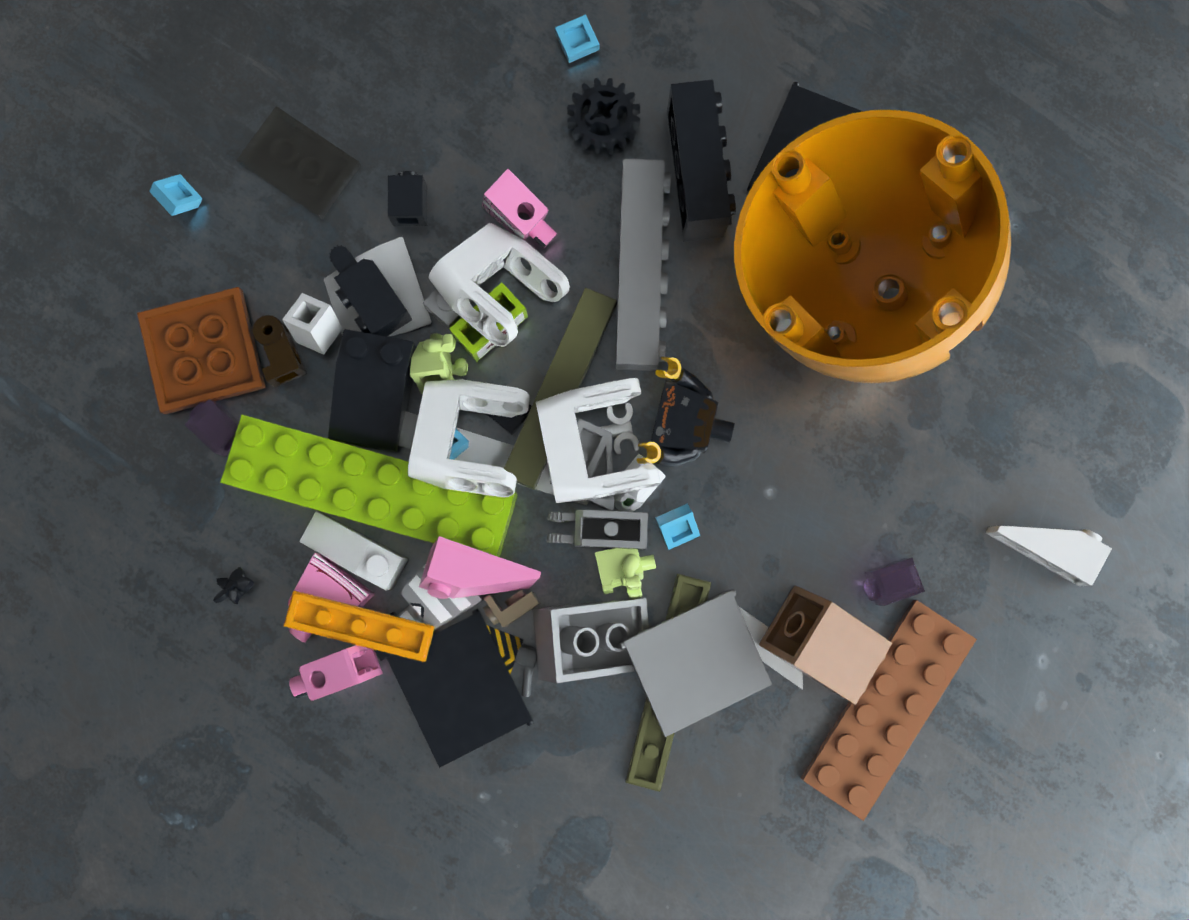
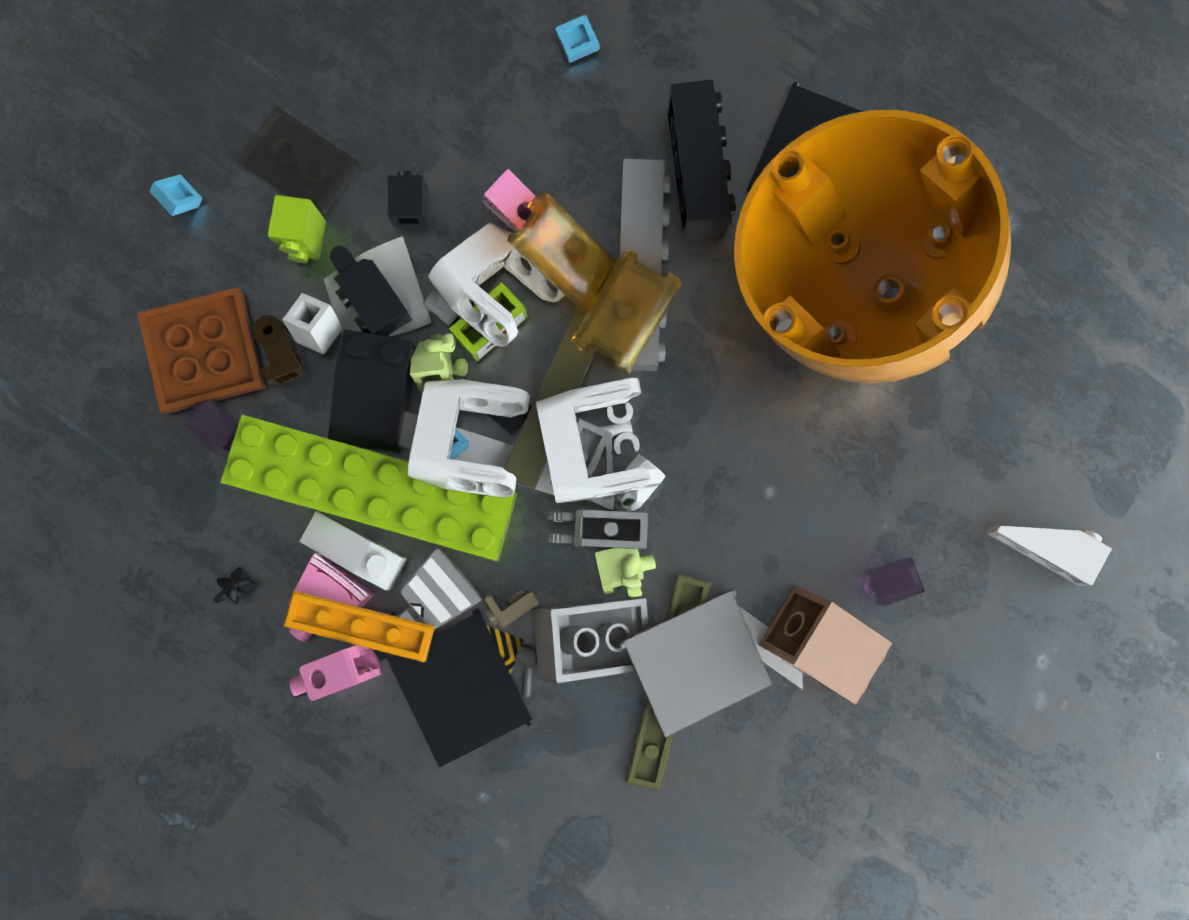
bright pink slope [419,536,541,599] -> none
black gear [567,78,641,154] -> none
torso [637,357,735,467] -> none
medium azure plate [655,503,700,550] -> none
nougat plate [801,600,977,821] -> none
none -> lime brick [268,195,326,263]
none -> clear yellow piece [507,191,619,312]
none -> clear yellow piece [570,250,682,375]

